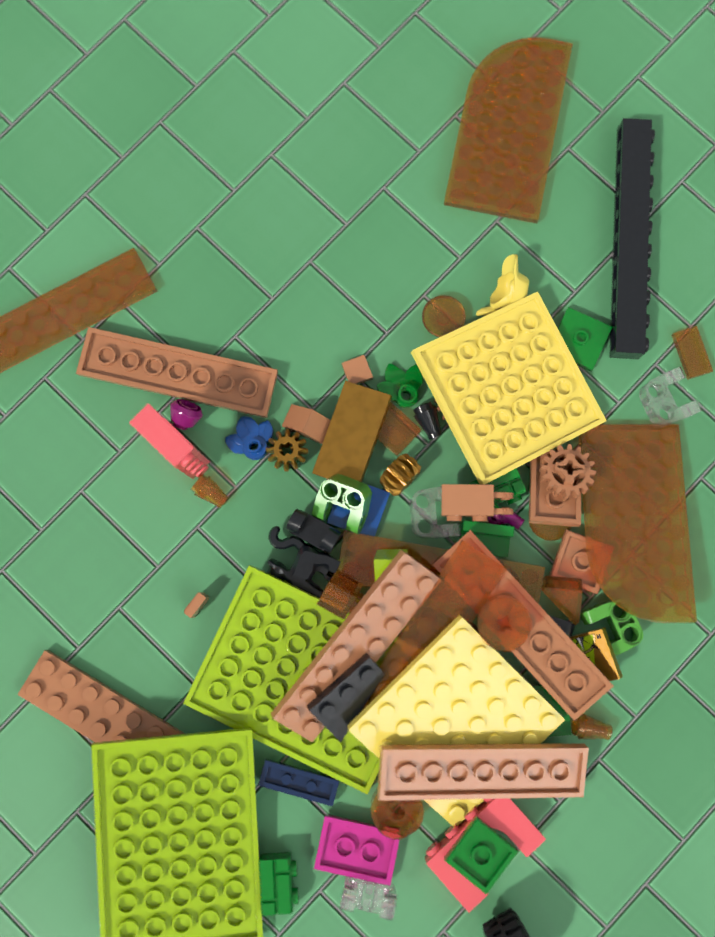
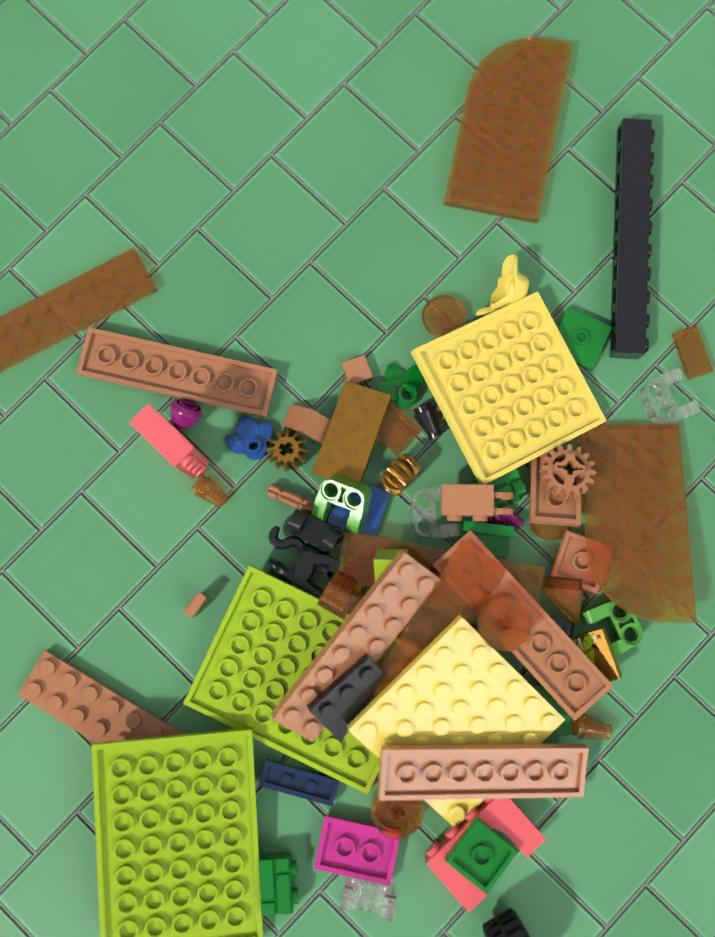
none -> nougat axle [267,484,314,514]

